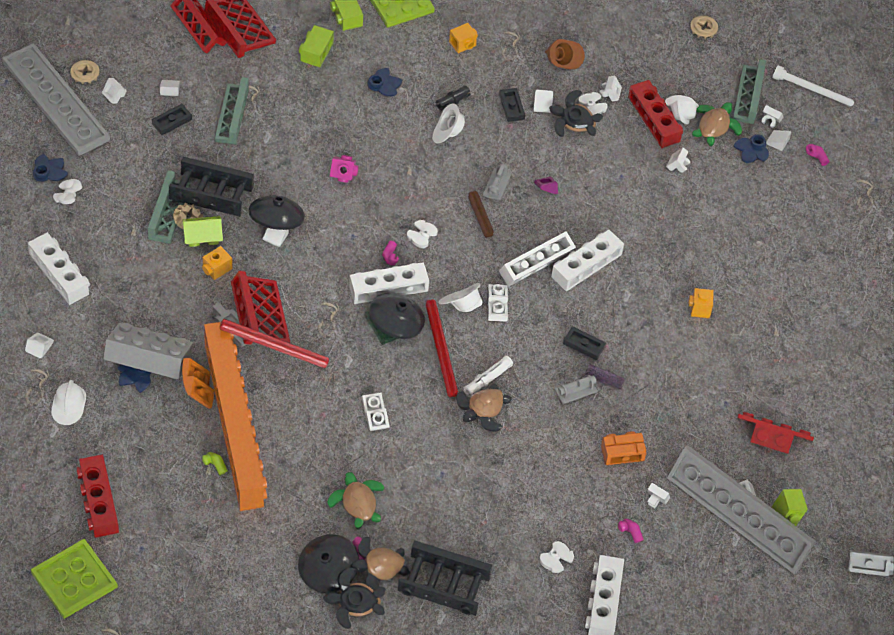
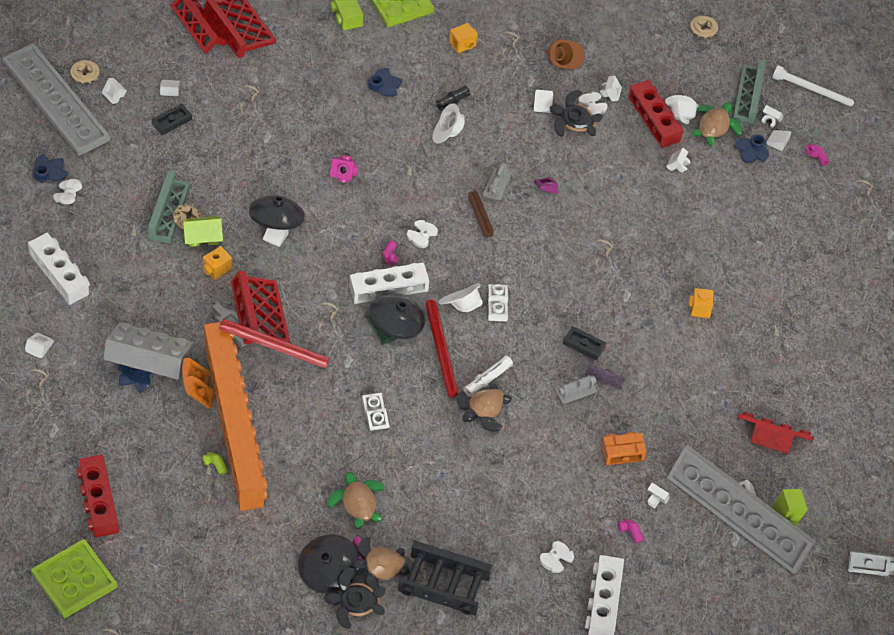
white piece [51,380,86,425] -> none
black fence [169,157,254,217] -> none
sand green fence [215,77,249,145] -> none
lime brick [299,25,334,67] -> none
black plate [499,88,525,122] -> none
white brick [499,232,576,287] -> none
white brick [551,230,624,292] -> none

